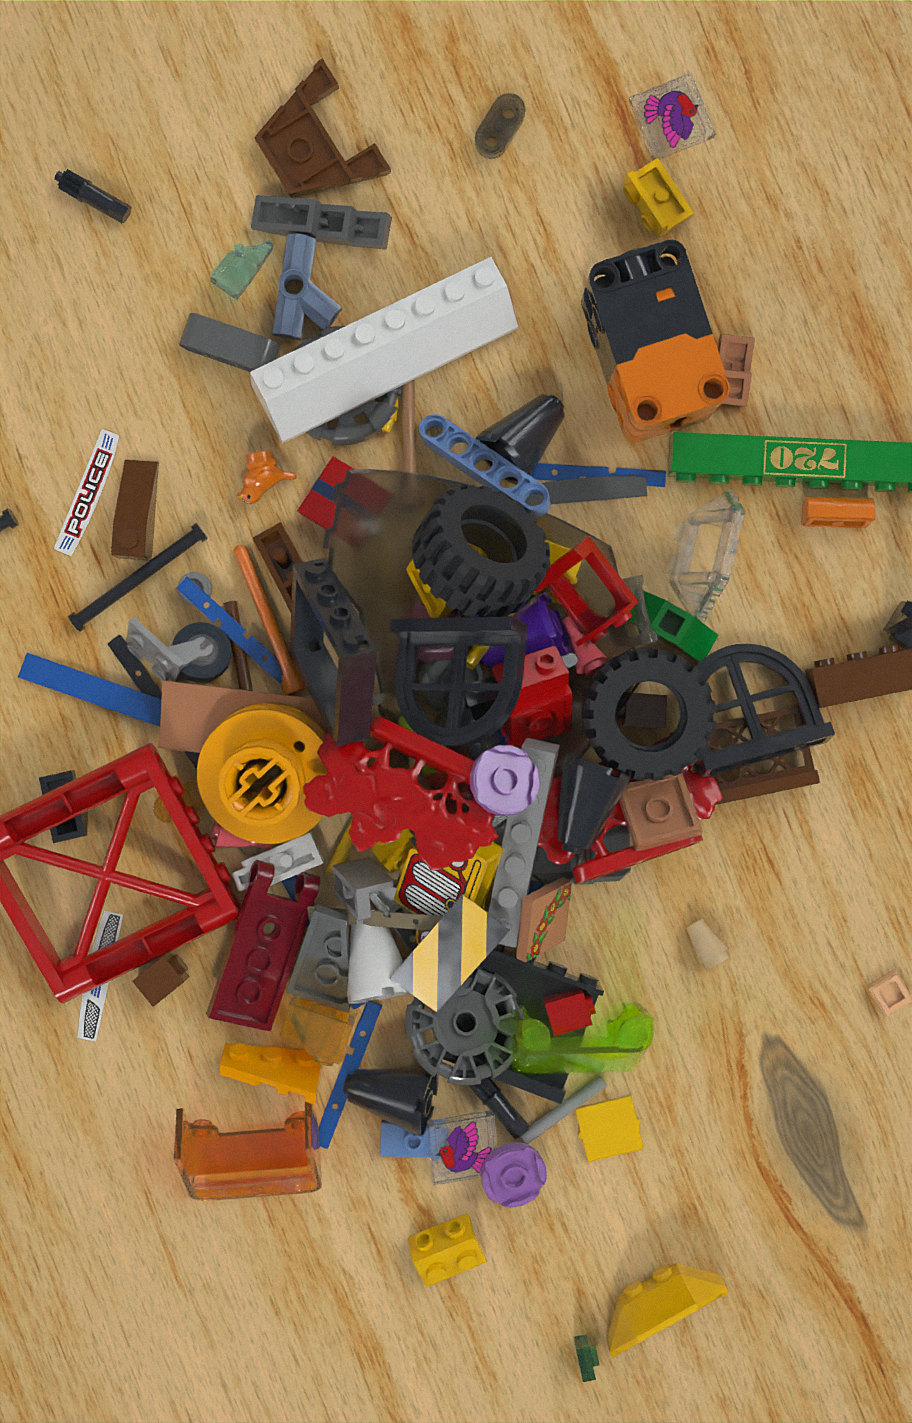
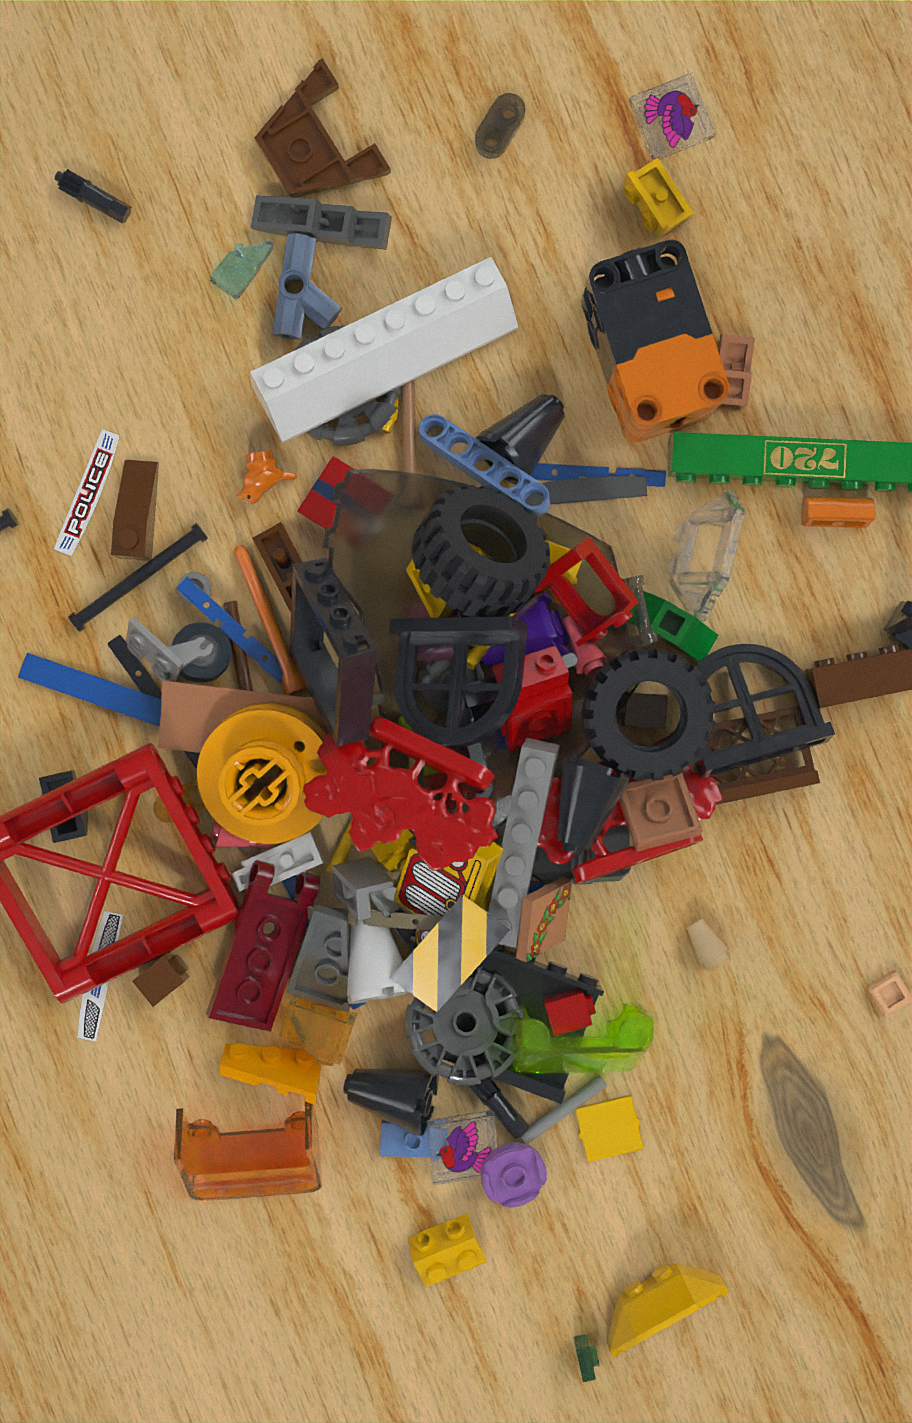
dark grey beam [179,313,280,372] -> none
blue piece [313,1000,382,1149] -> none
tile [470,745,540,816] -> none

